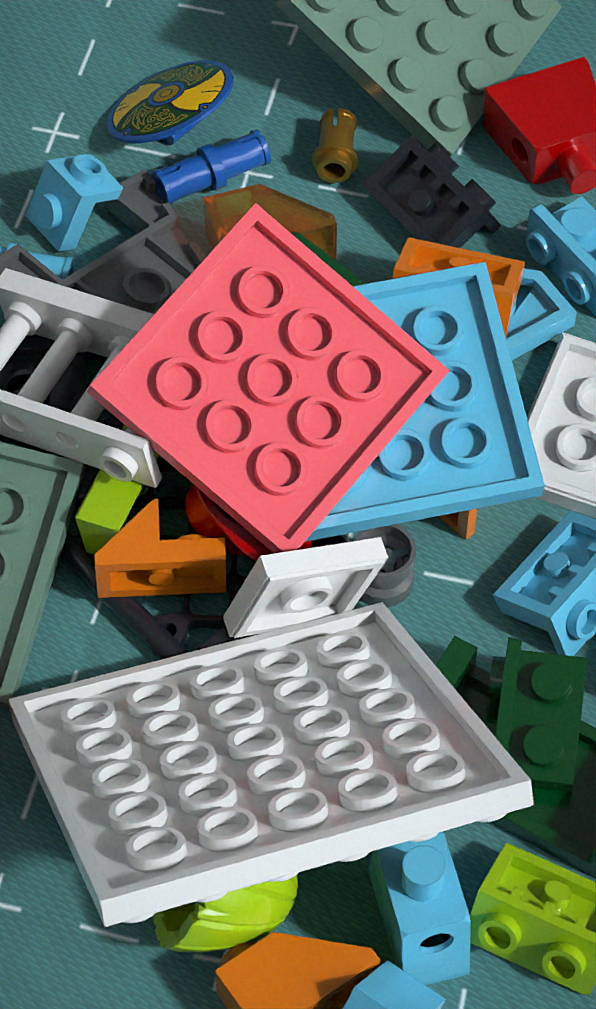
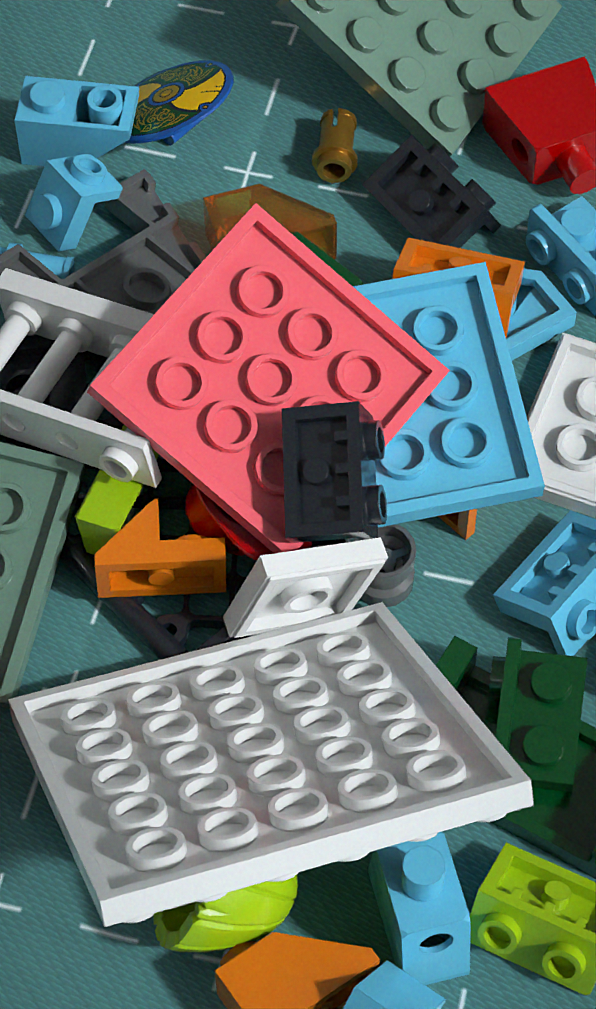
blue pin [152,129,271,204] -> none
none -> medium azure slope [14,76,139,166]
none -> black bracket [282,401,387,543]

